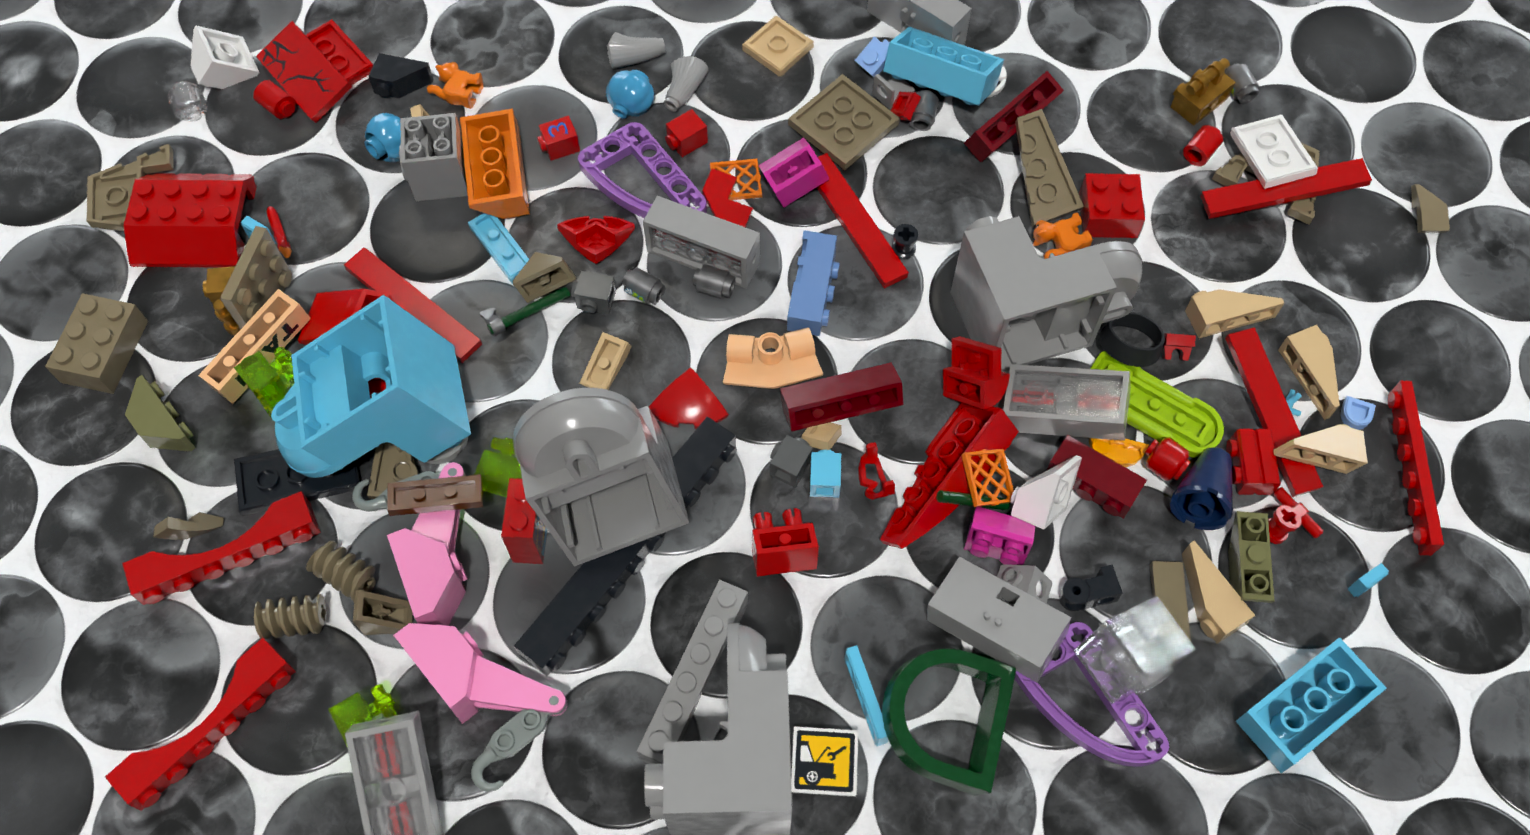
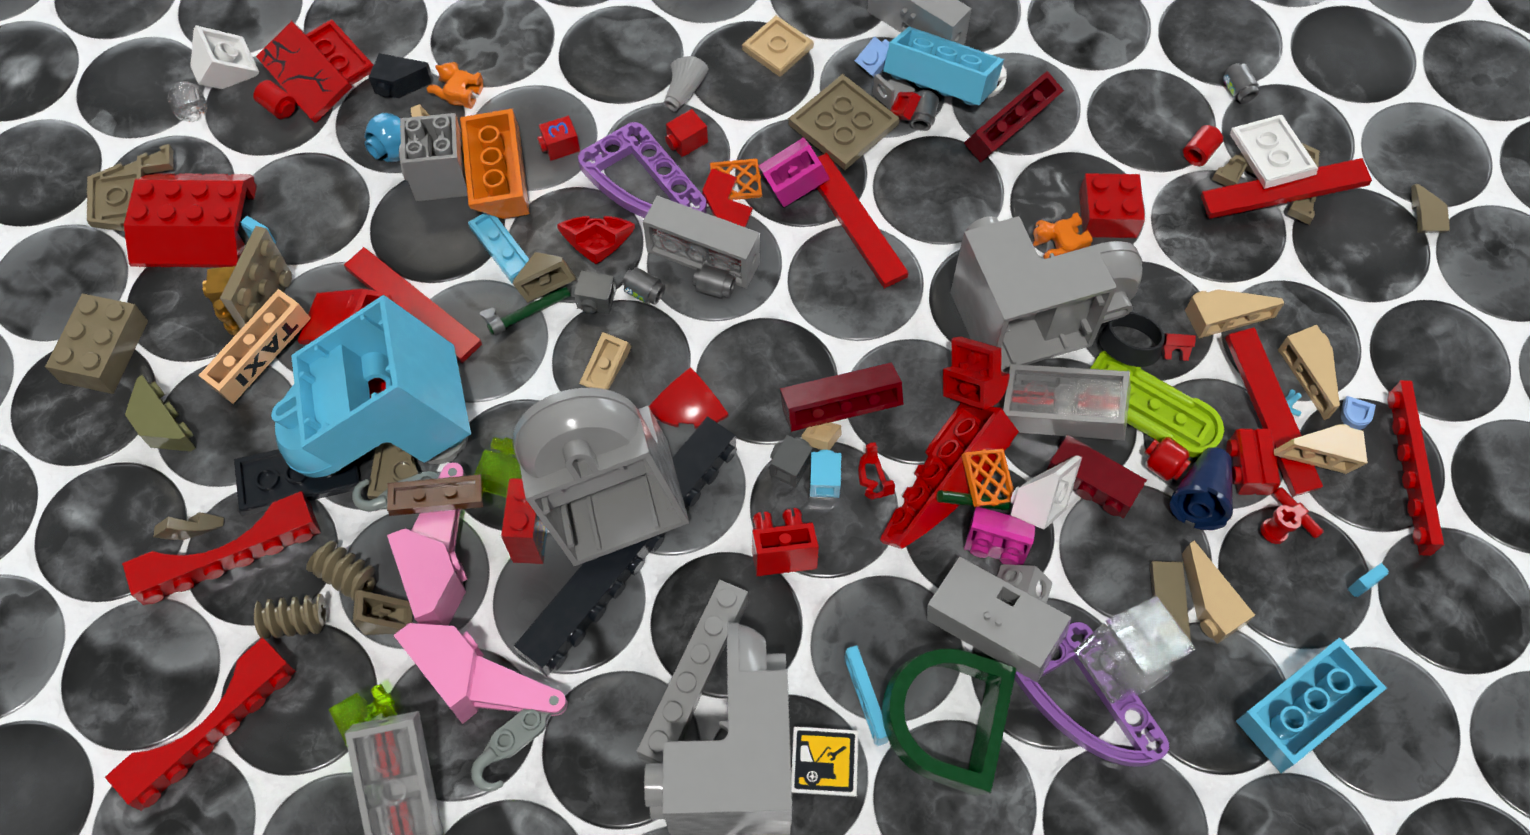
clear neon green brick [234,347,294,417] -> none
red piece [266,206,292,258] -> none
dark azure plant [606,70,654,118] -> none
light grey piece [607,32,666,69] -> none
light nougat panel [723,327,823,389] -> none
medium blue wedge [787,230,840,336] -> none
black bush [892,224,918,260] -> none
dark tan wing [1015,109,1084,228] -> none
black leg [1059,564,1123,611] -> none
light orange tile [1089,438,1149,467] -> none
pearl gold brick [1171,58,1236,126] -> none
olive slope [1228,511,1274,603] -> none

